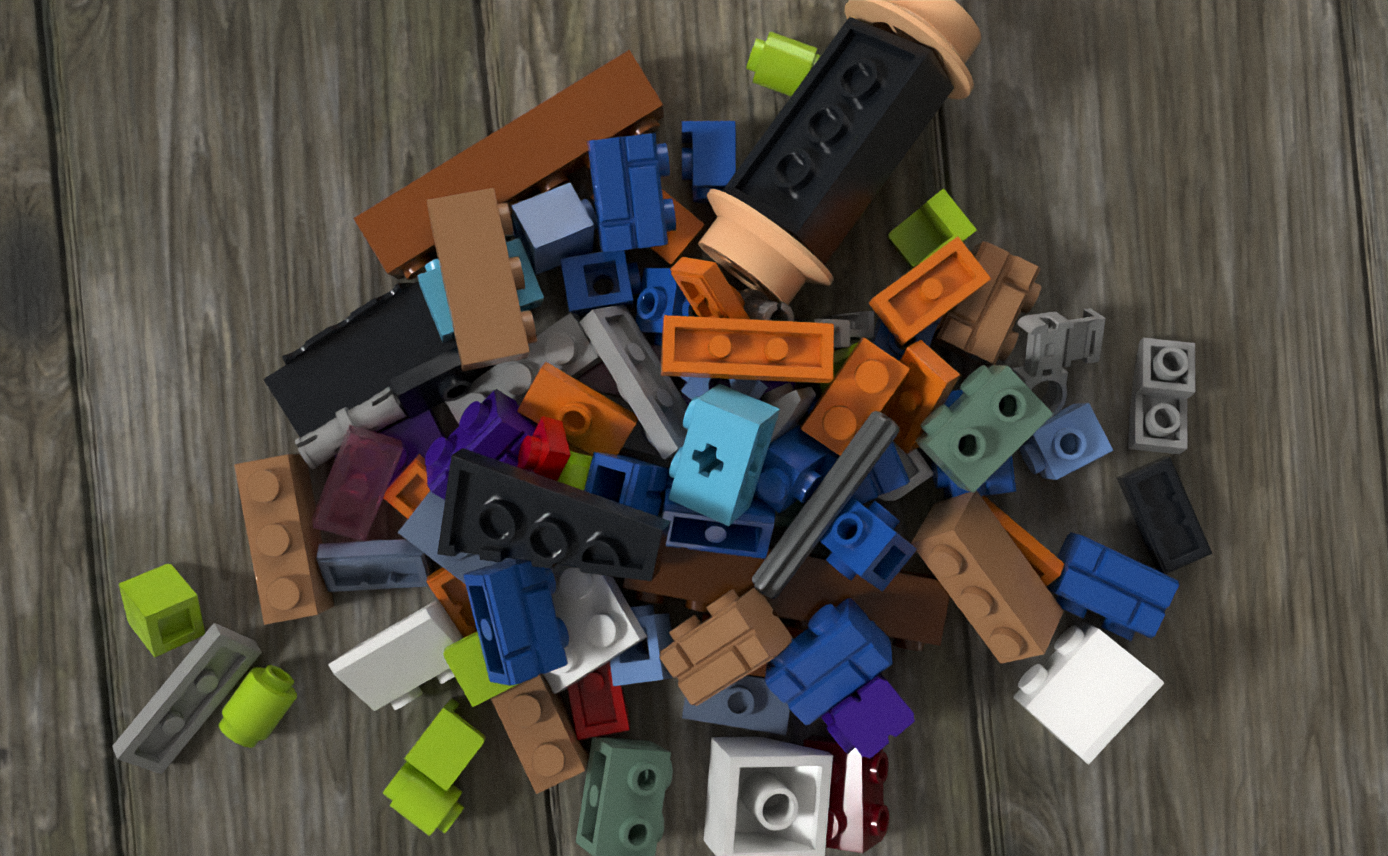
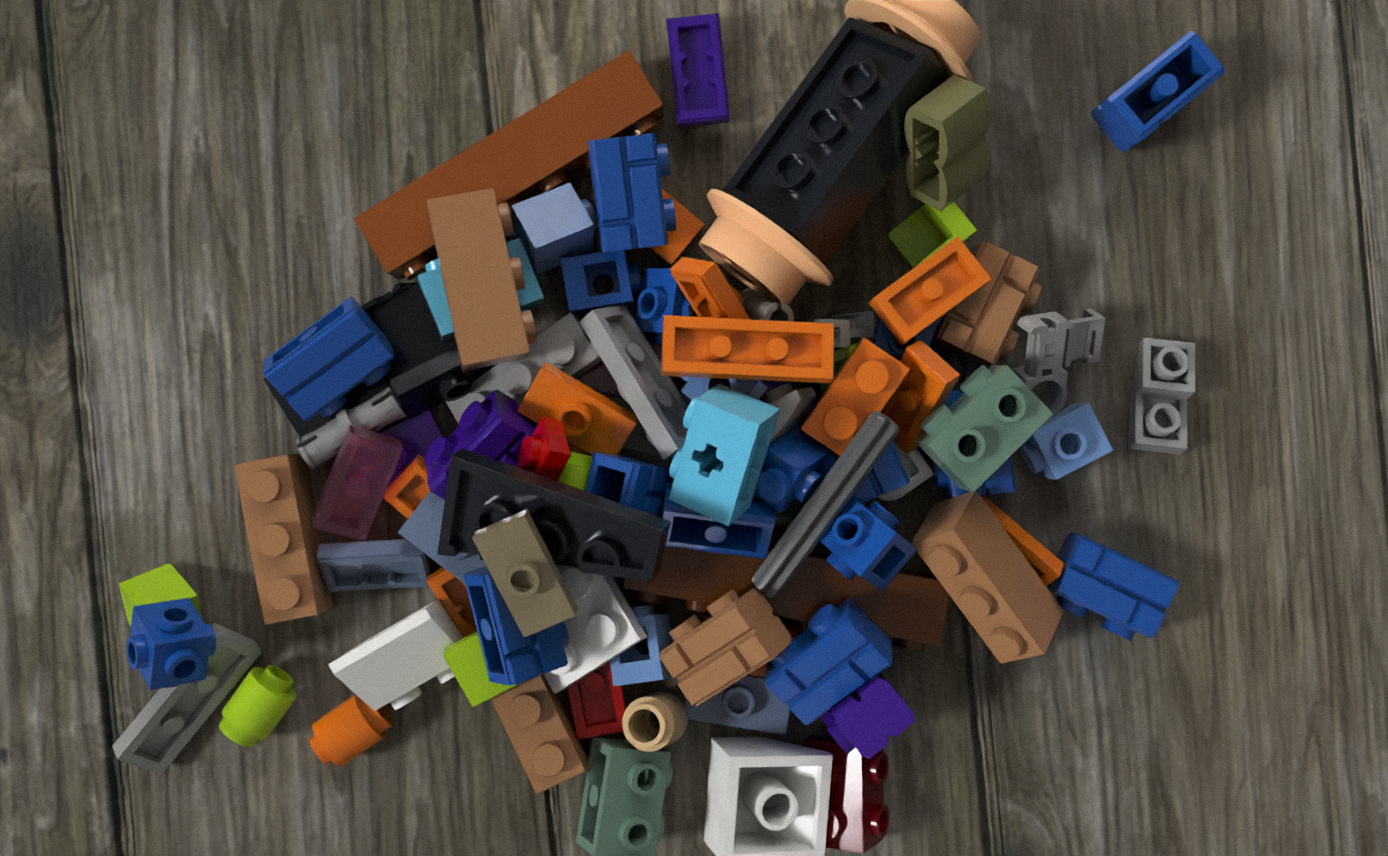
lime brick [382,761,464,836] -> none
lime panel [404,698,486,791] -> none
blue brick [682,121,736,203] -> none
lime brick [746,31,821,97] -> none
white slope [1013,621,1164,765] -> none
black plate [1116,457,1213,574] -> none
none -> blue brick [126,598,216,690]
none -> blue brick [263,296,394,421]
none -> orange brick [309,694,393,767]
none -> dark tan plate [472,509,578,638]
none -> tan brick [622,691,688,752]
none -> dark purple plate [666,13,730,128]
none -> olive brick [904,74,992,211]
none -> blue brick [1090,30,1225,153]

